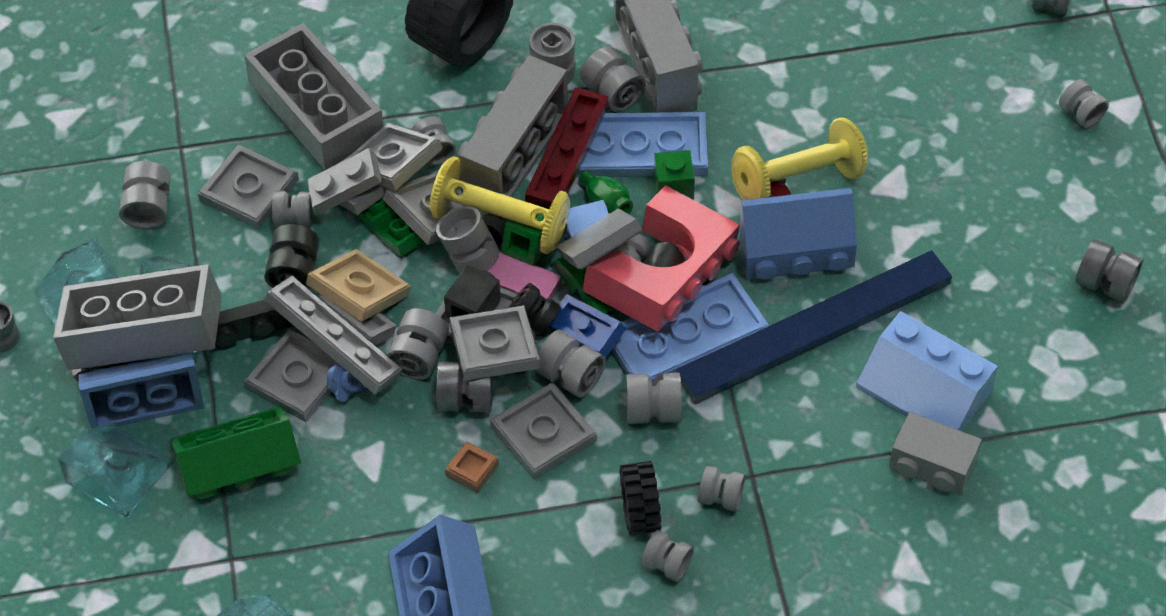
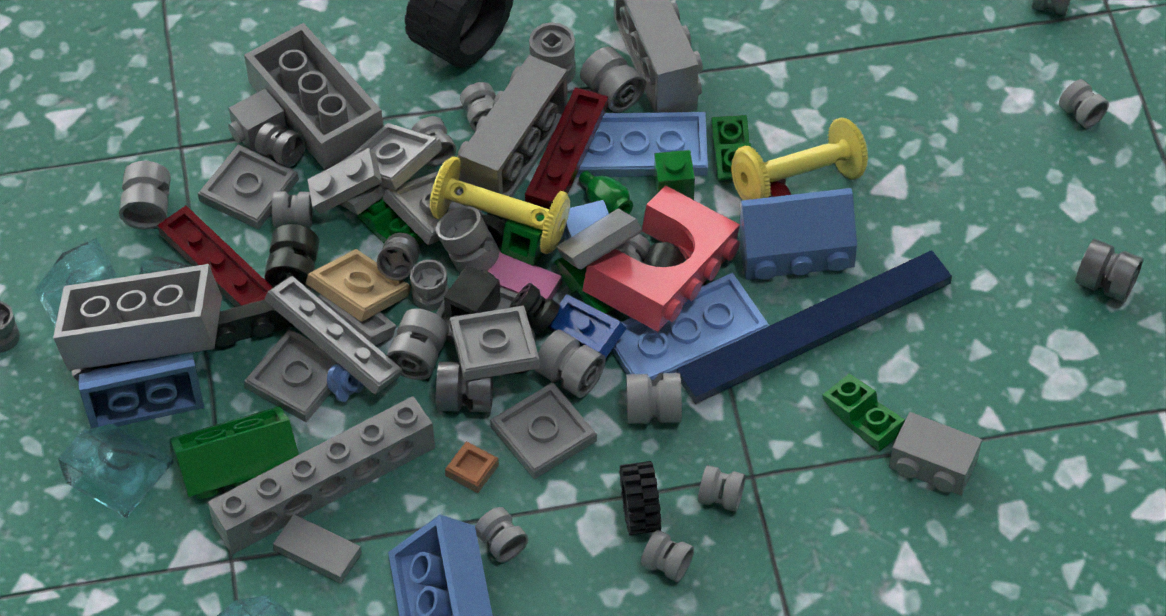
light blue slope [856,311,998,431] -> none
none -> dark red plate [157,205,273,307]
none -> light grey brick [208,396,435,555]
none -> light grey brick [228,88,287,151]
none -> flat silver wheel [255,121,305,167]
none -> light grey tile [273,514,362,583]
none -> flat silver wheel [377,233,420,281]
none -> light grey wheel [410,260,449,311]
none -> light grey wheel [460,82,496,130]
none -> light grey wheel [475,507,529,562]
none -> green slope [711,115,751,181]
none -> green slope [822,373,905,452]

